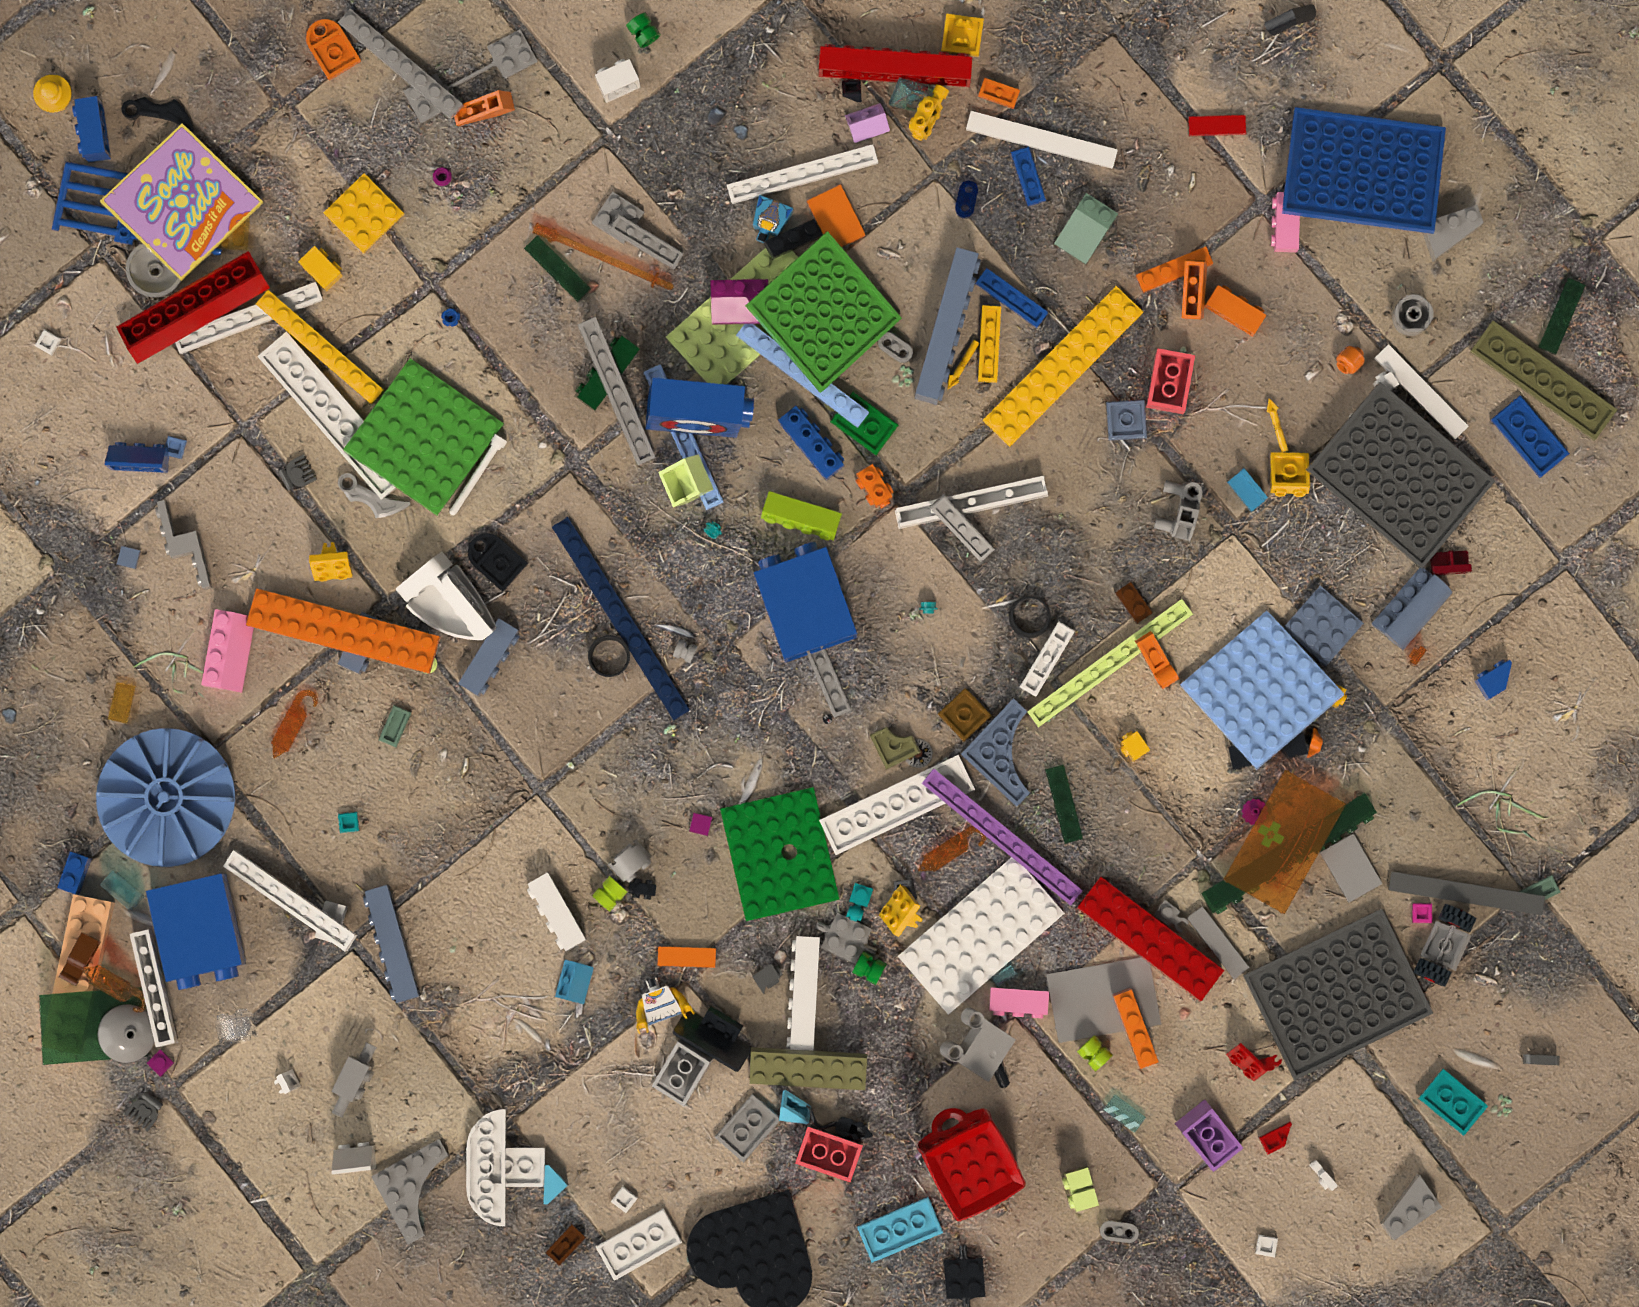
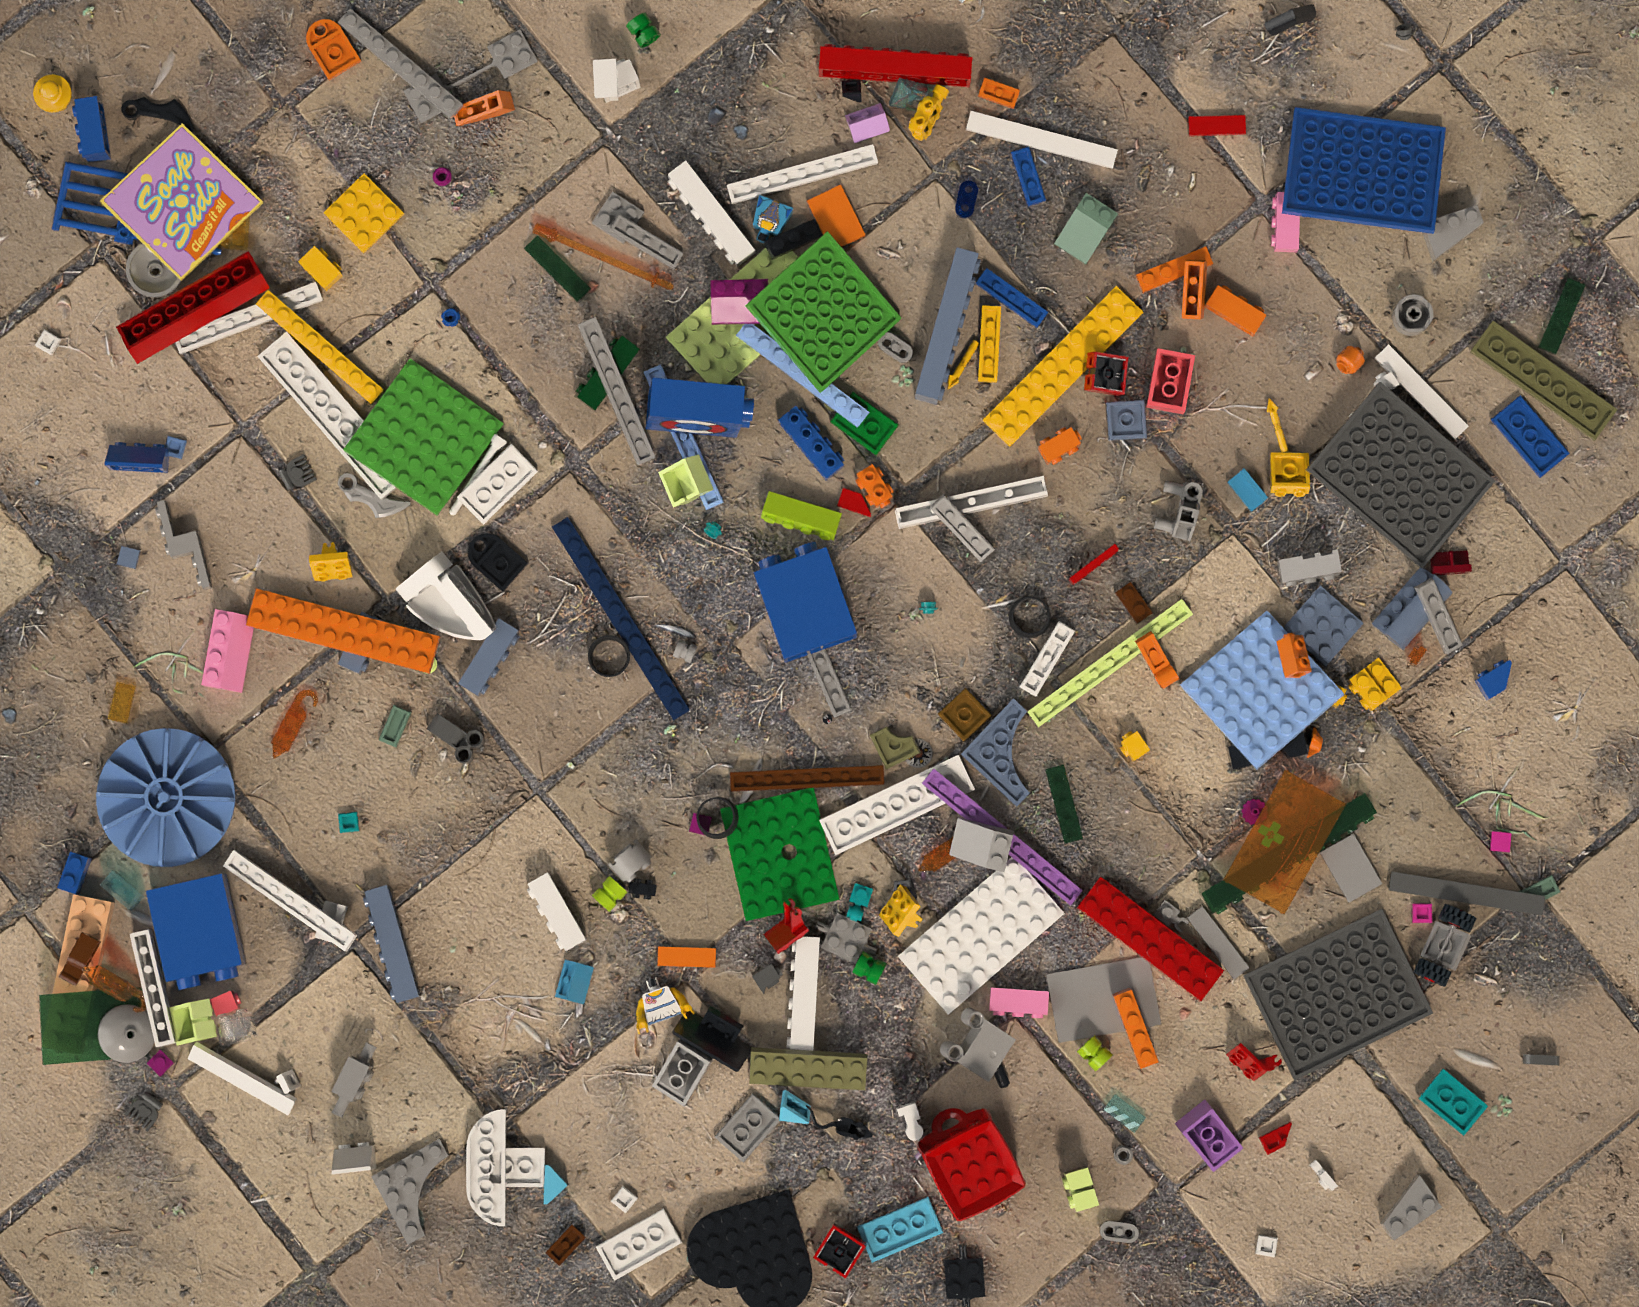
coral brick [795,1126,863,1182] -> none
yellow plate [941,14,984,57] -> none
clear light blue pin [991,964,1017,987] -> none
none -> yellowish green piece [169,999,217,1045]
none -> white tile [188,1042,297,1115]
none -> coral brick [210,991,242,1018]
none -> dark grey piece [426,713,485,765]
none -> white tile [457,444,538,525]
none -> white panel [593,59,618,101]
none -> white brick [667,161,755,267]
none -> black tyre [697,797,739,839]
none -> reddish brown plate [730,765,884,792]
none -> red plate [763,898,809,954]
none -> piece [813,1223,867,1279]
none -> red tile [837,488,871,518]
none -> white legs [896,1102,923,1141]
none -> light grey slope [949,817,1014,872]
none -> orange brick [1038,427,1082,465]
none -> red tile [1069,544,1119,585]
none -> piece [1084,352,1128,396]
none -> light grey plate [1114,1145,1133,1165]
none -> orange brick [1276,633,1312,678]
none -> light grey wedge [1277,549,1342,587]
none -> yellow plate [1348,658,1402,711]
none -> dark grey plate [1396,24,1414,40]
none -> light grey tile [1414,578,1463,654]
none -> dark pink tile [1490,831,1511,853]

